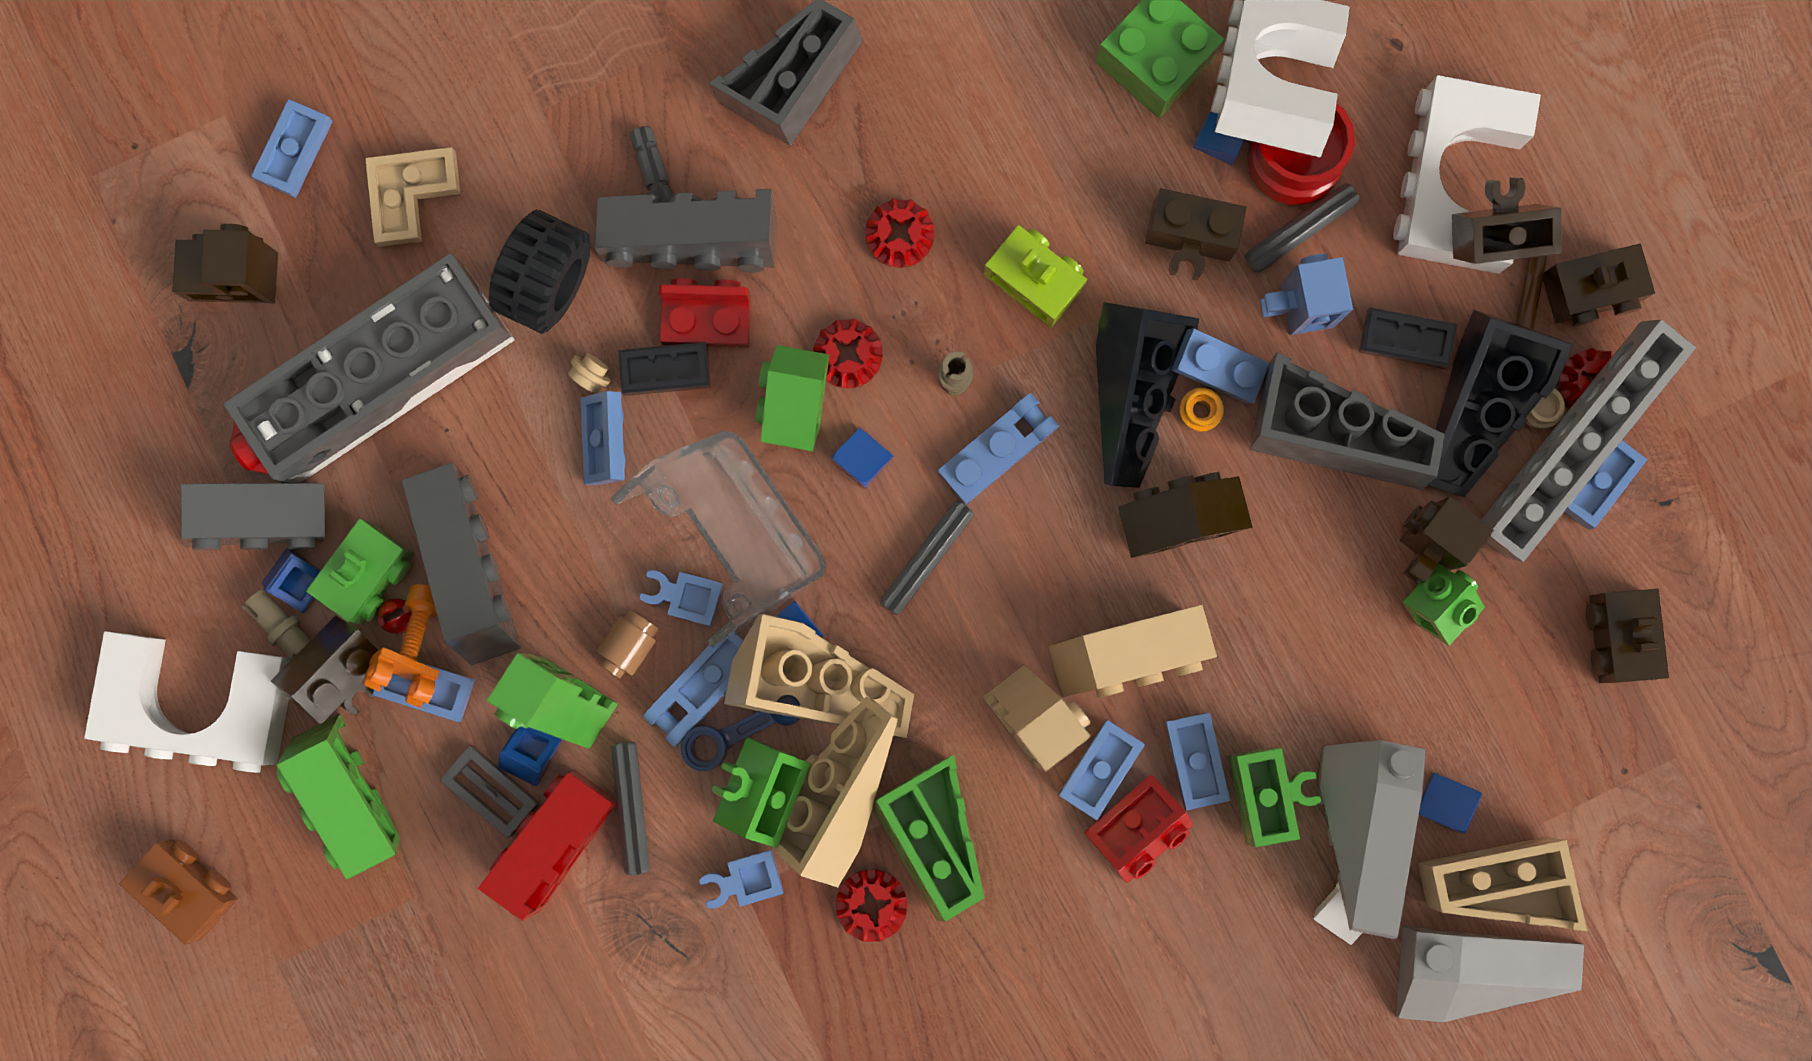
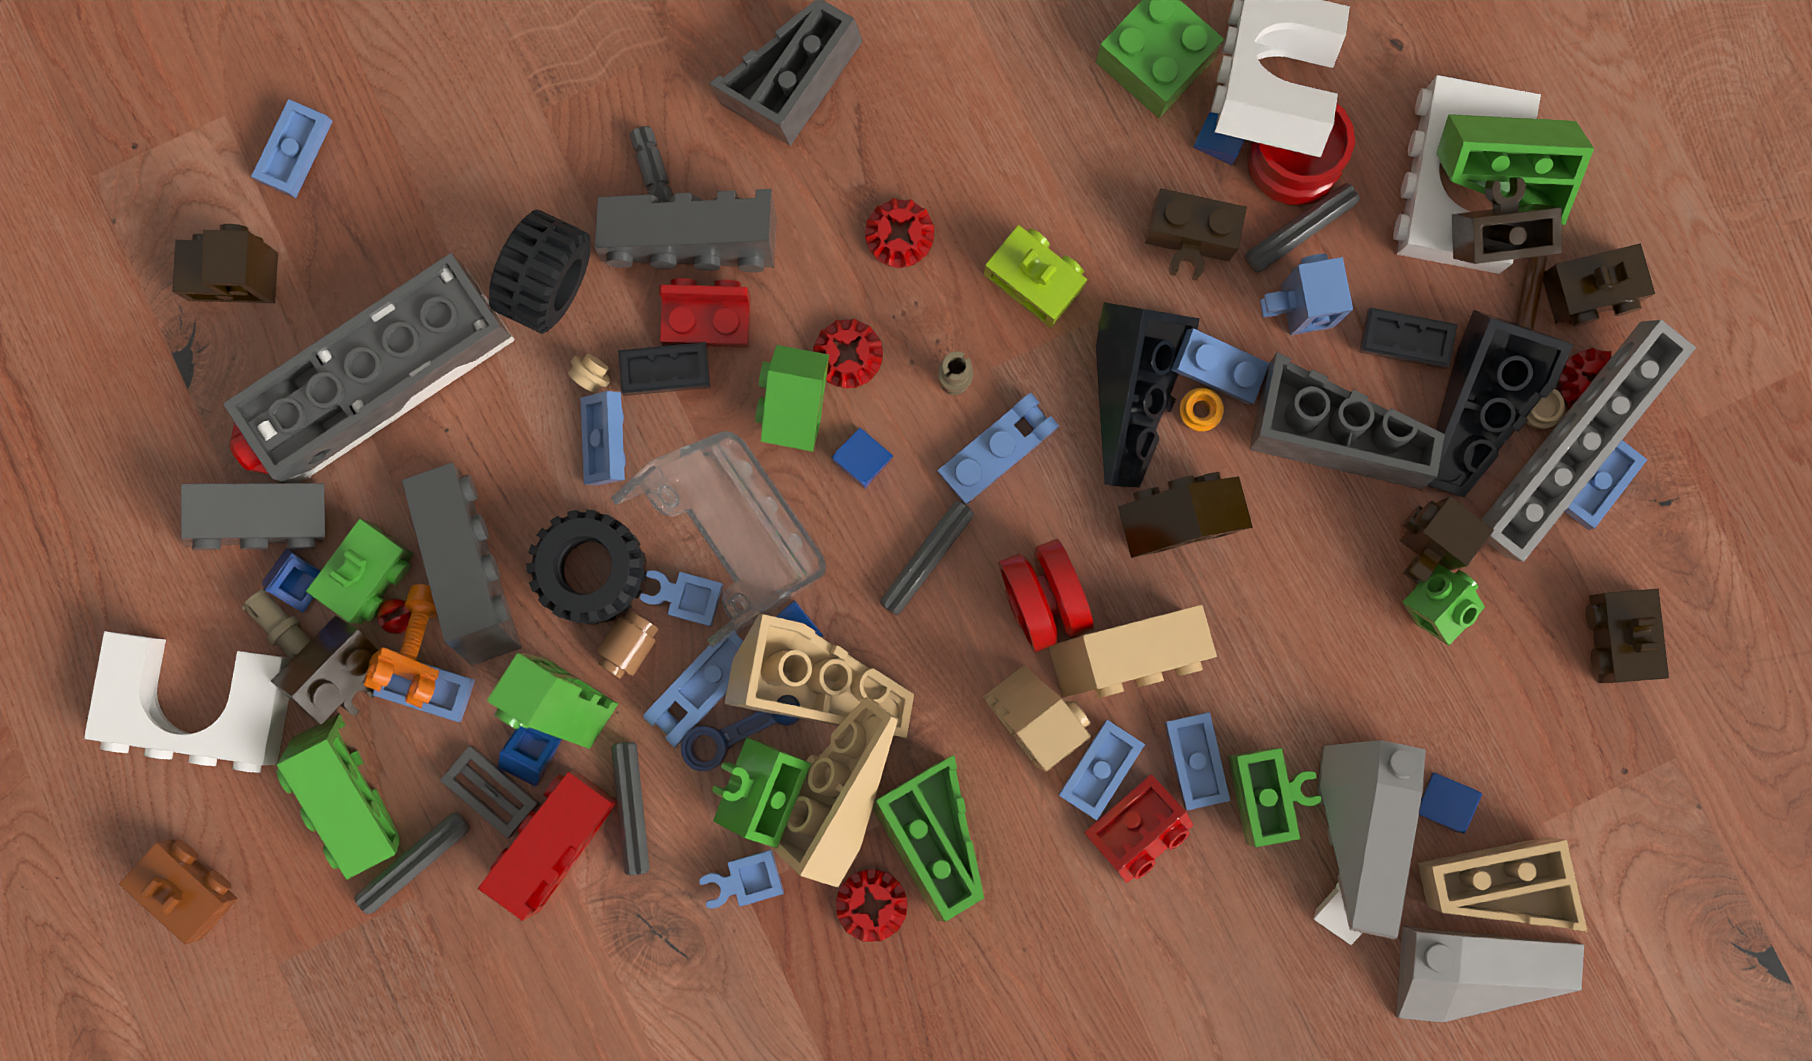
tan plate [365,147,461,247] -> none
none -> dark grey axle [354,812,470,915]
none -> black tyre [527,509,647,625]
none -> red wheel [998,538,1094,653]
none -> bright green wedge [1436,114,1594,225]

